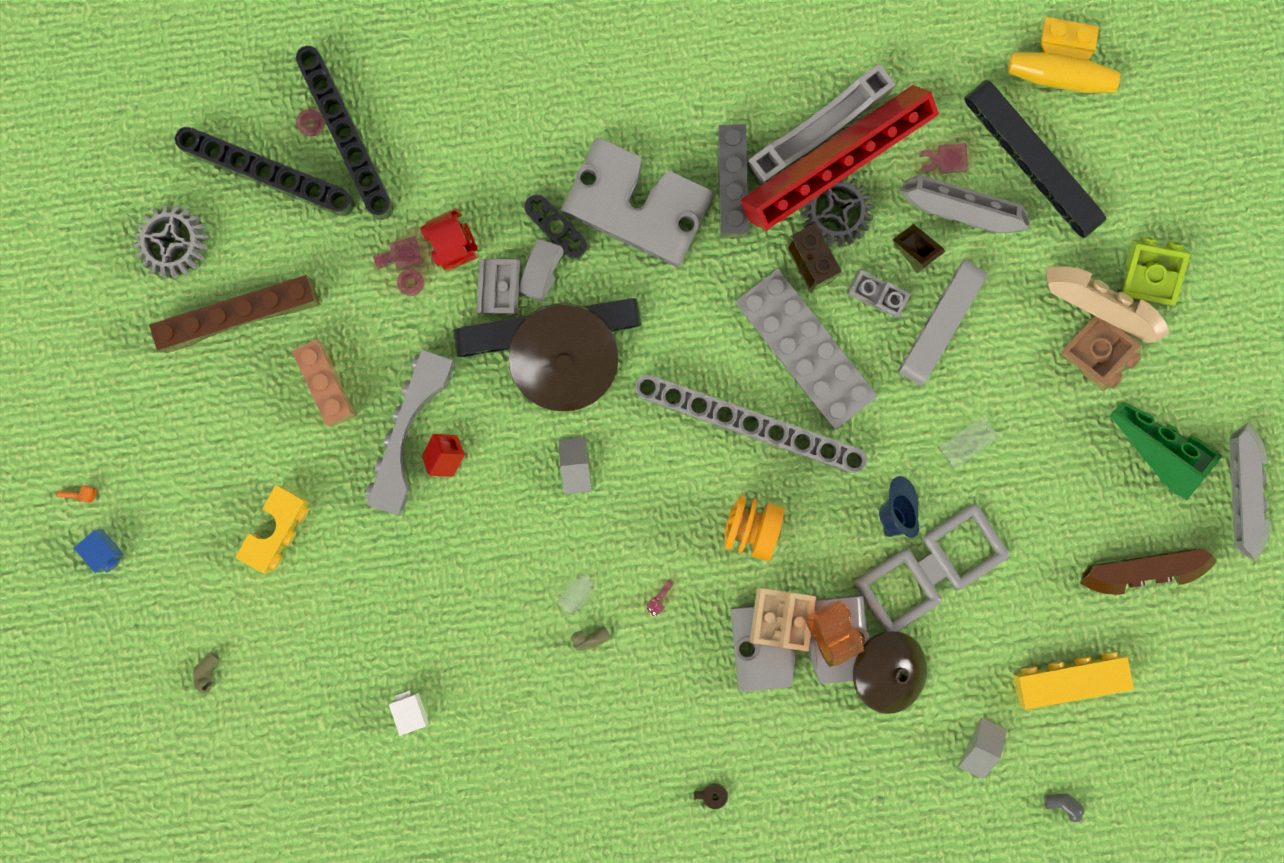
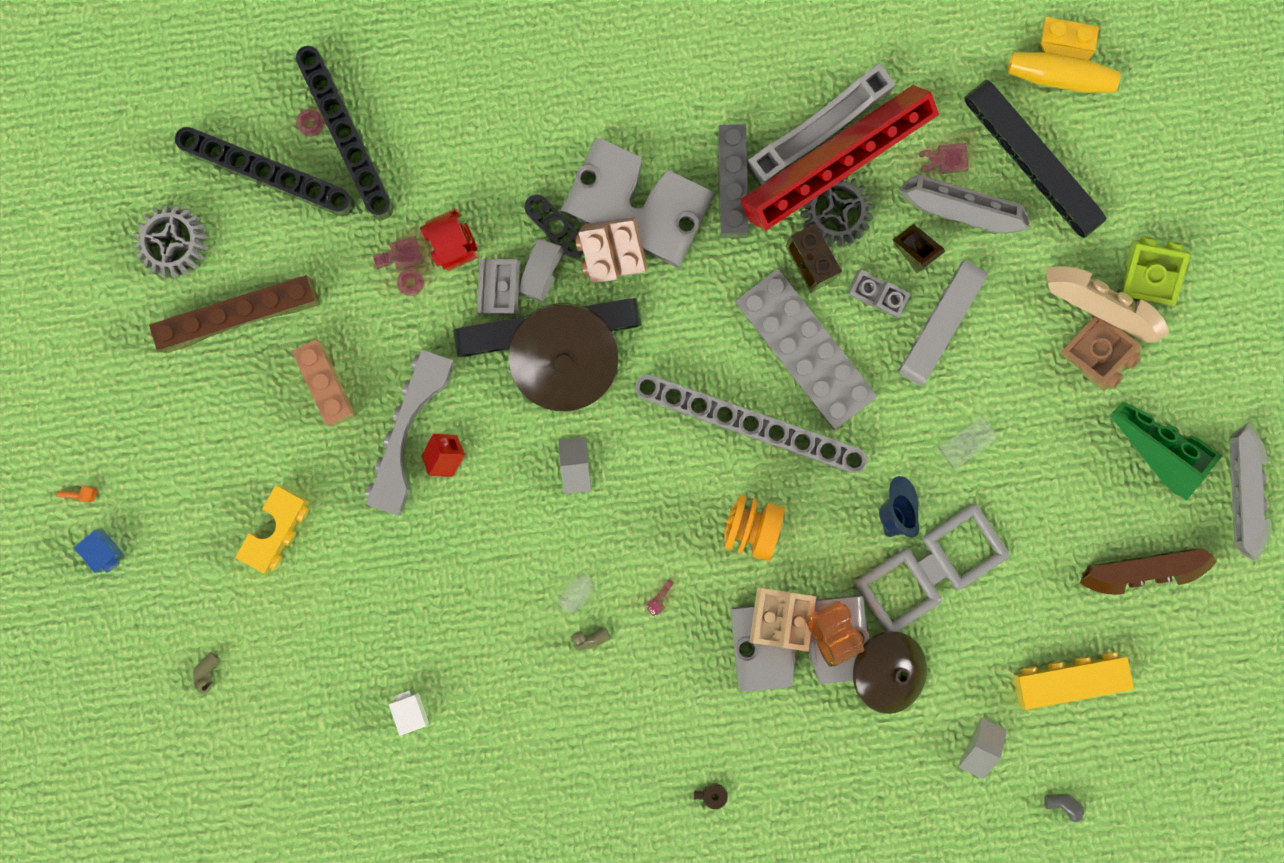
none -> plate [576,217,648,283]

